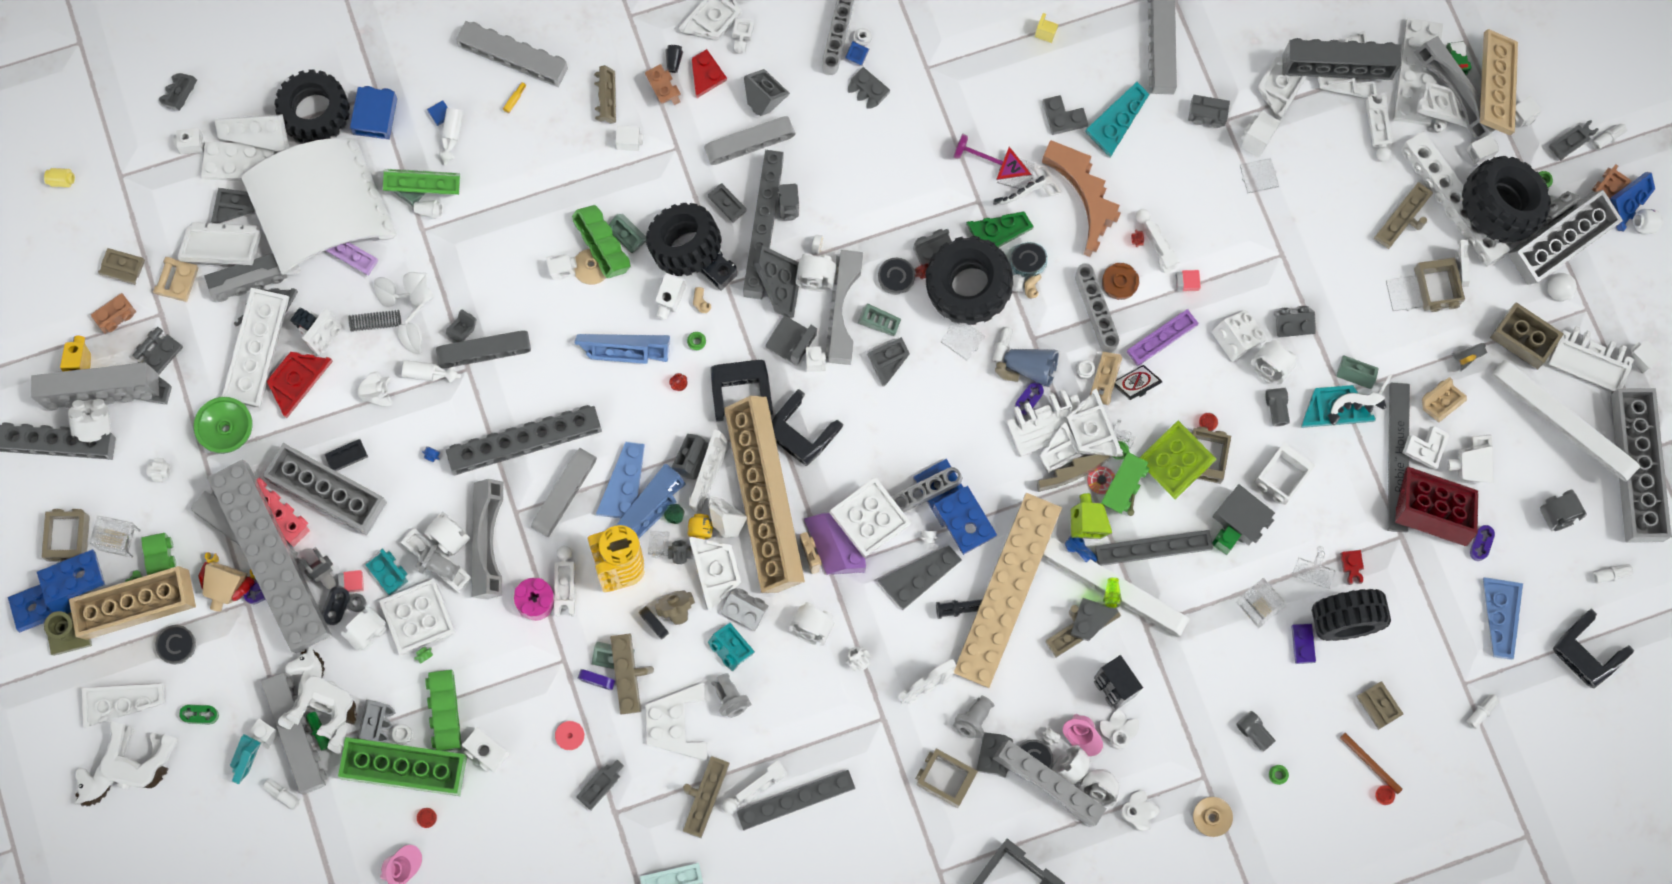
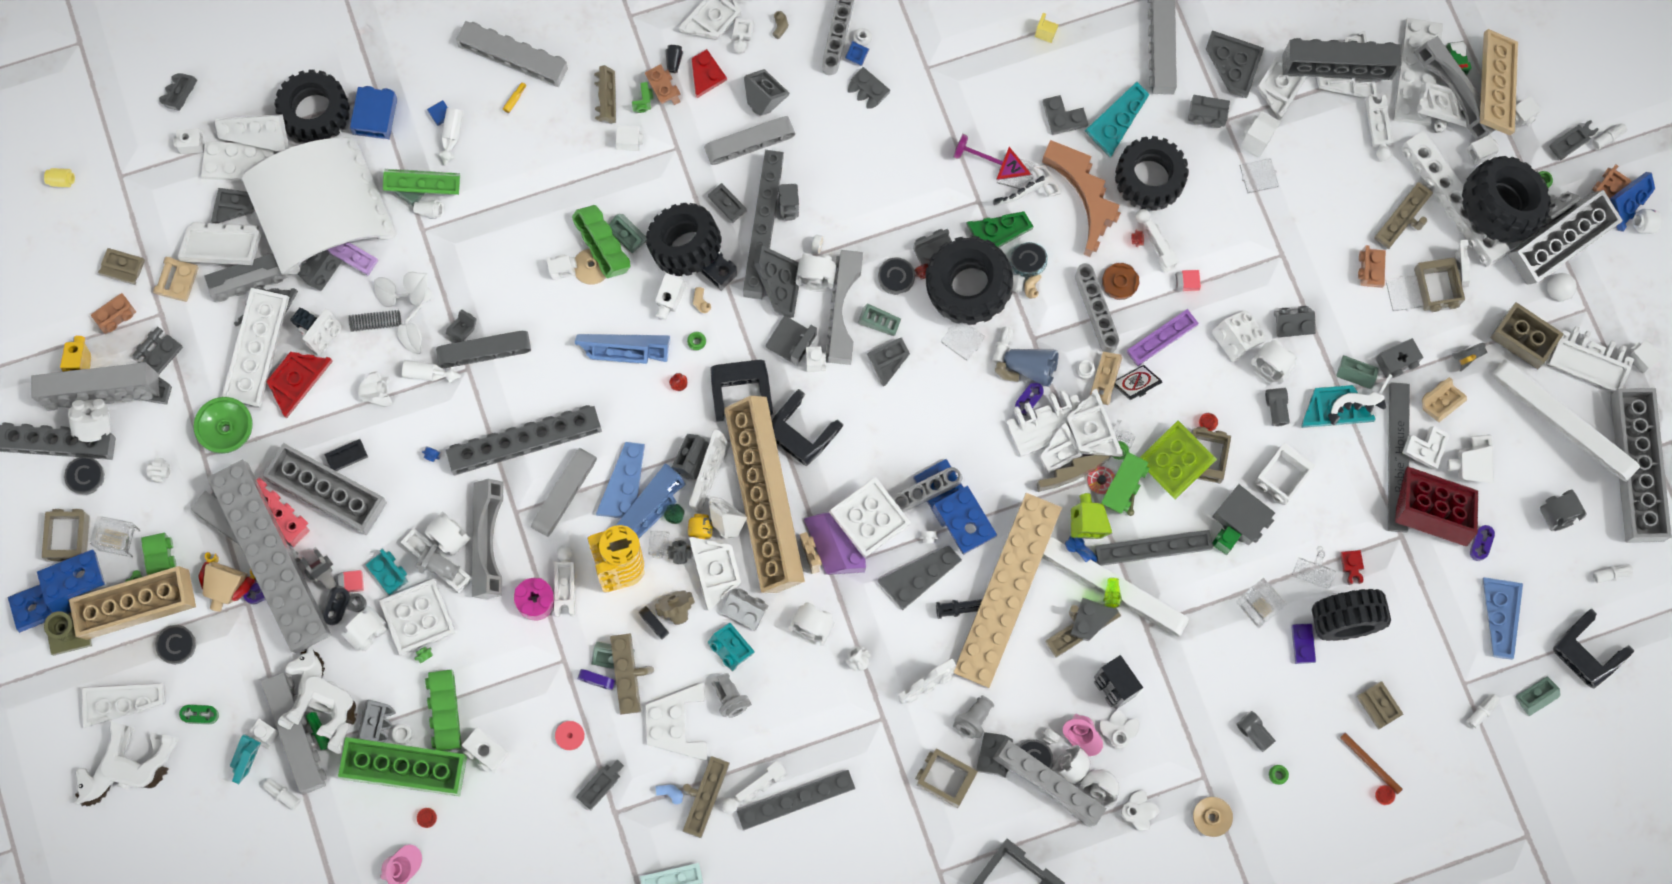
none -> black tile [64,456,105,495]
none -> dark grey bracket [298,250,342,291]
none -> bright green bracket [632,82,654,113]
none -> light blue arm [656,784,683,804]
none -> dark tan arm [772,11,789,39]
none -> black tyre [1115,136,1189,211]
none -> dark grey plate [1206,30,1264,98]
none -> nougat bracket [1358,245,1386,288]
none -> dark grey brick [1375,338,1424,378]
none -> sand green slope [1516,676,1561,716]

